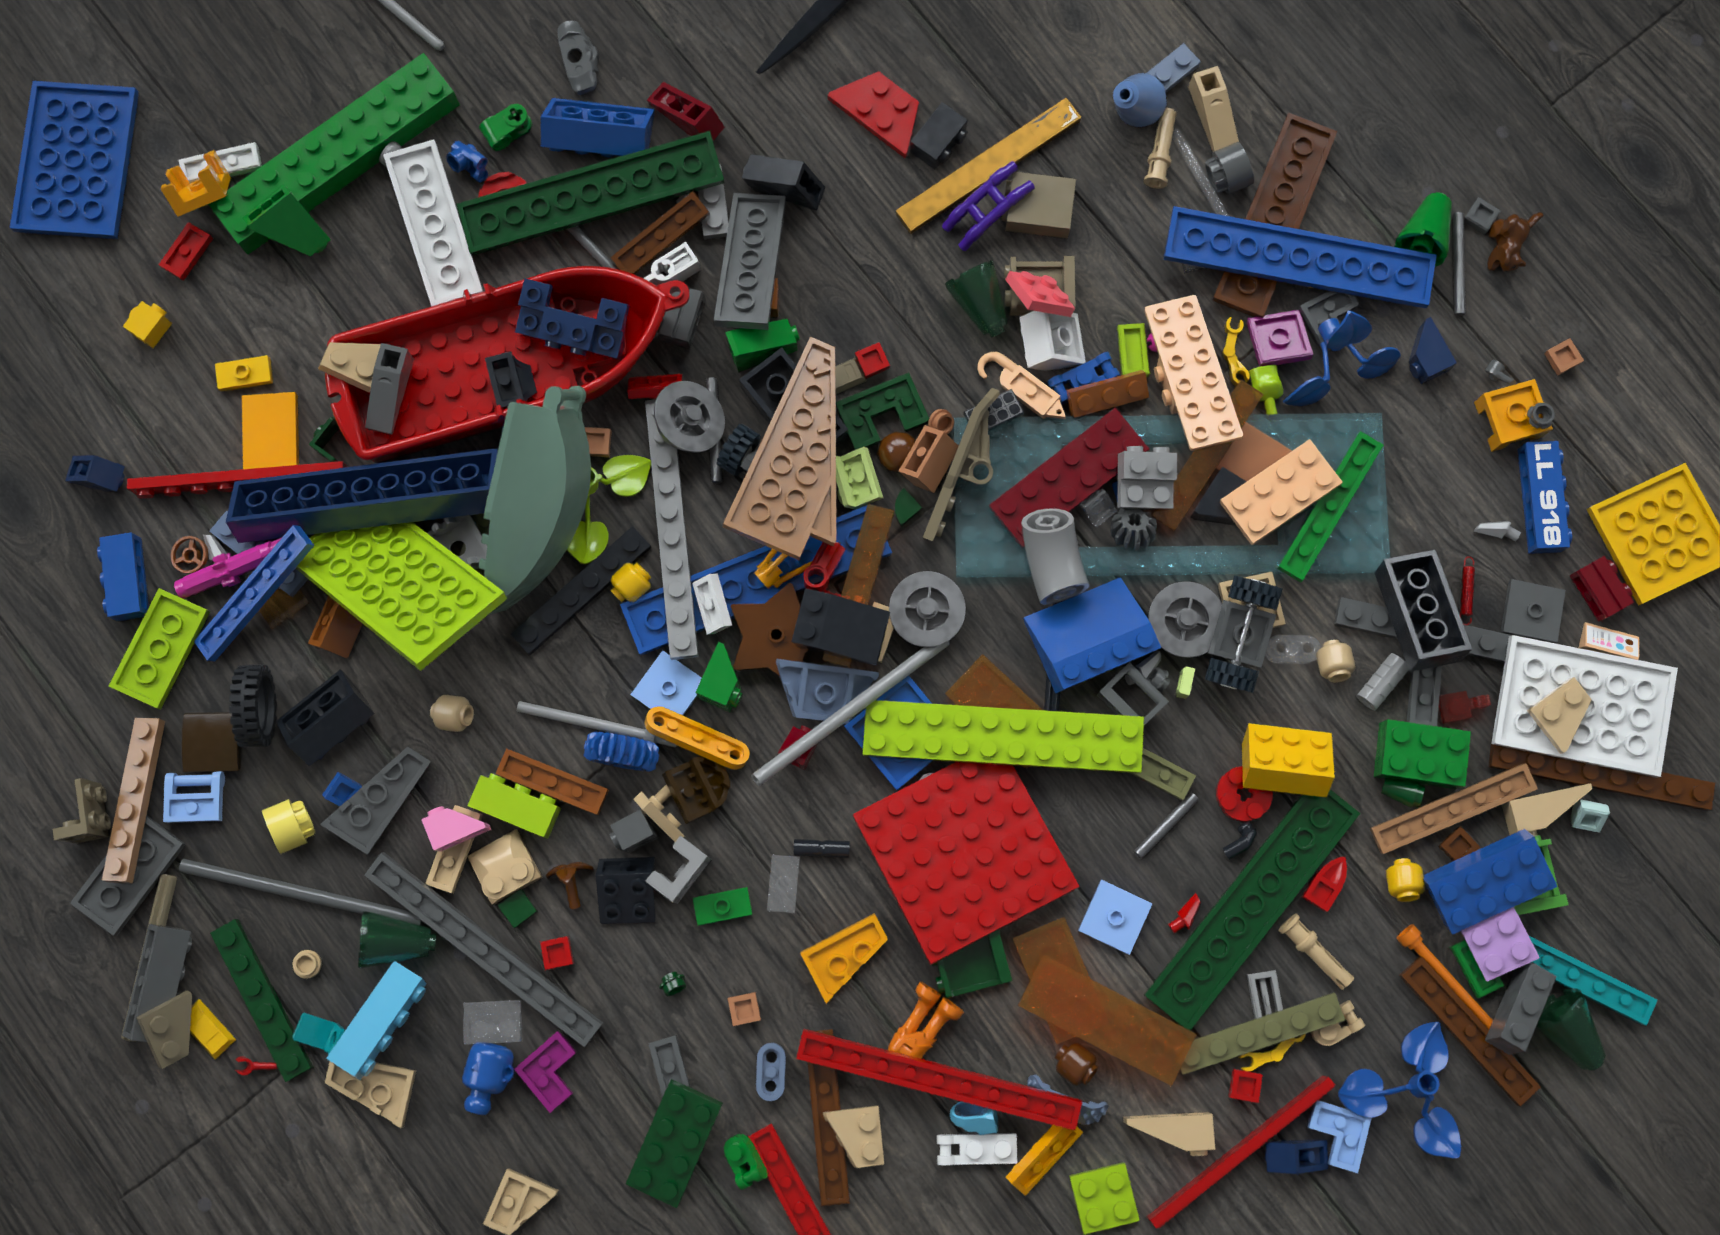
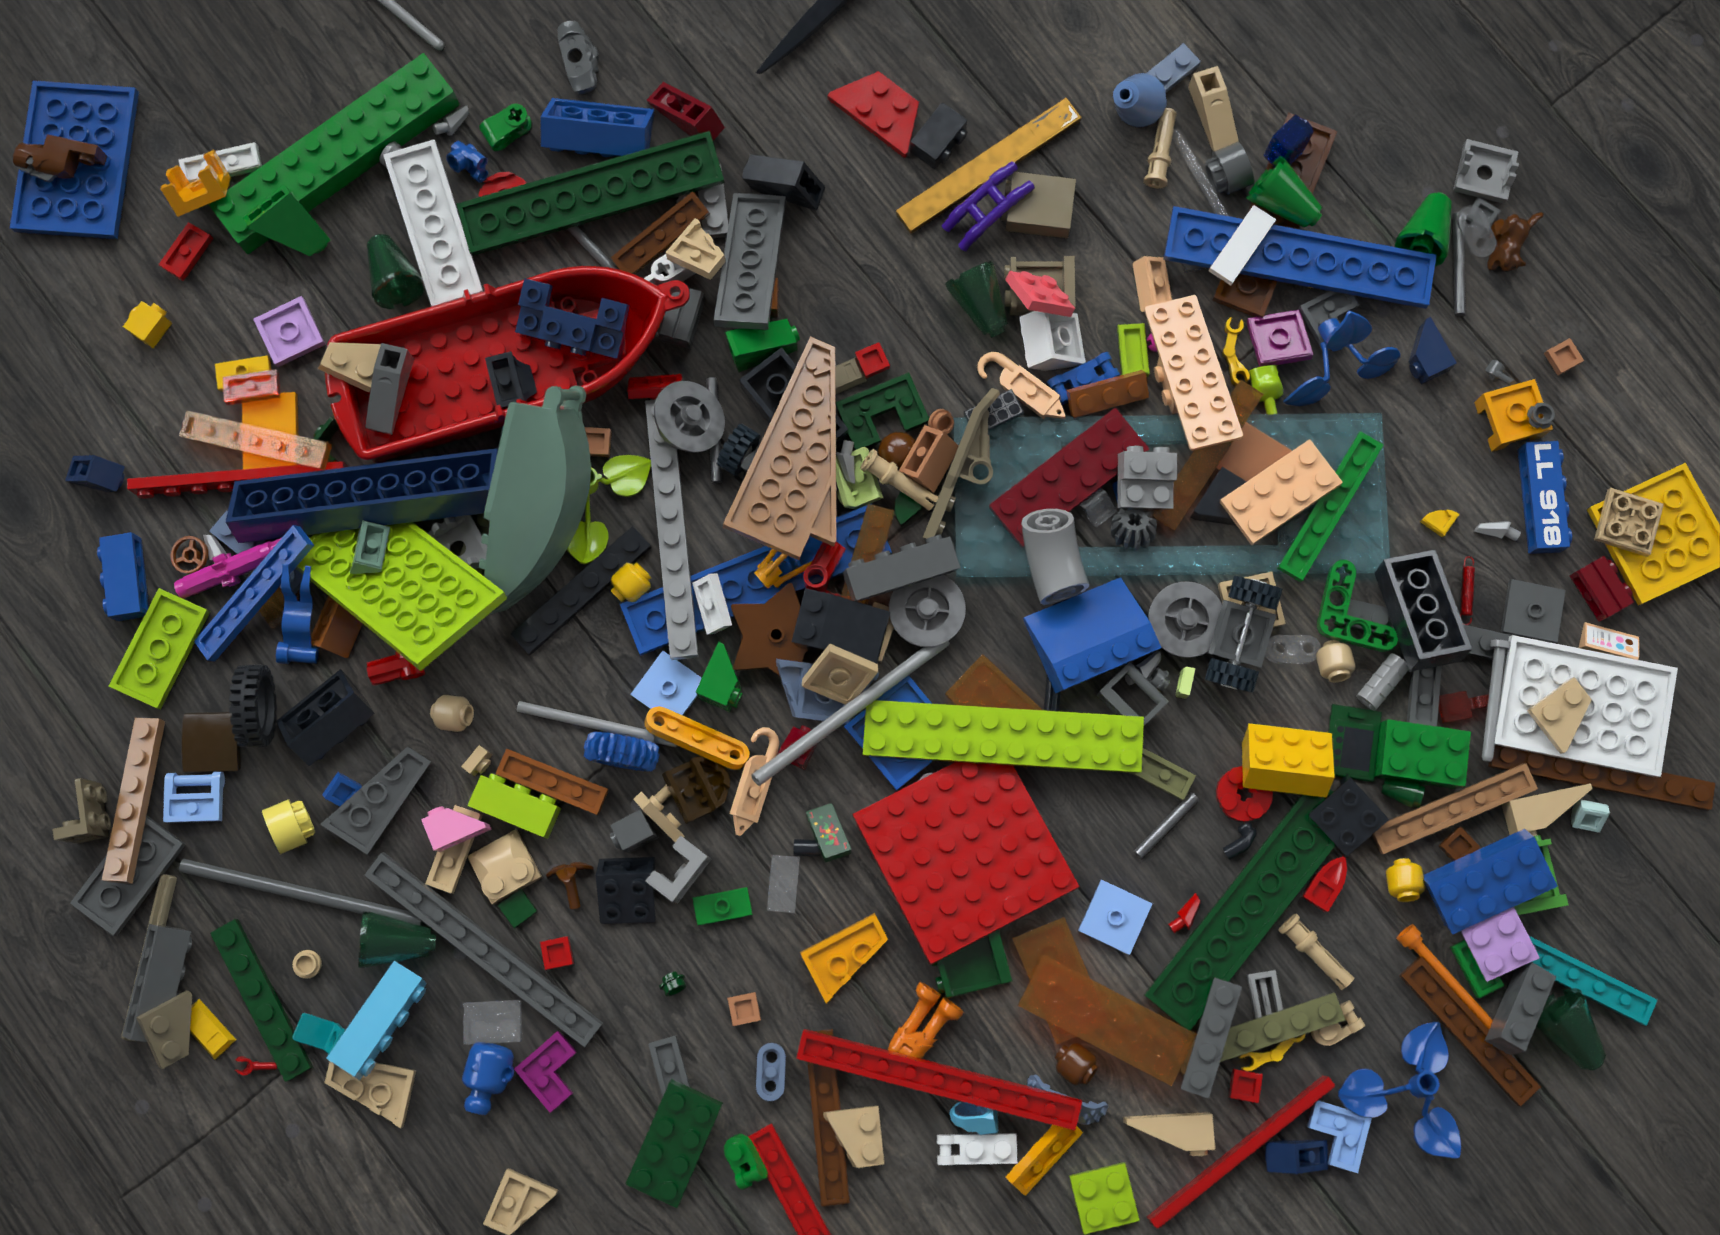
none -> reddish brown plate [13,134,107,183]
none -> clear orange plate [179,411,332,470]
none -> clear red plate [223,369,281,405]
none -> lavender plate [253,296,326,367]
none -> blue flag [276,564,319,664]
none -> sand green slope [350,520,390,574]
none -> red piece [366,651,425,686]
none -> clear green cone [367,234,424,309]
none -> light grey bar [433,106,468,135]
none -> tan plate [461,745,493,776]
none -> tan wing [666,219,726,280]
none -> light nougat plate [730,727,779,836]
none -> tan plate [802,644,878,705]
none -> tile [806,803,851,863]
none -> light grey bar [836,440,855,484]
none -> dark grey brick [843,534,960,602]
none -> tan pin [860,449,938,511]
none -> light nougat slope [1133,256,1172,312]
none -> dark grey brick [1180,978,1242,1099]
none -> white tile [1209,205,1276,285]
none -> green cone [1246,156,1322,228]
none -> clear blue brick [1264,115,1313,167]
none -> black bracket [1309,774,1389,856]
none -> green beam [1317,559,1398,652]
none -> container [1328,704,1382,782]
none -> yellow tile [1420,510,1459,537]
none -> light grey piece [1453,139,1519,204]
none -> clear plate [1456,206,1496,257]
none -> light grey bar [1482,640,1511,762]
none -> tan tile [1594,488,1664,557]

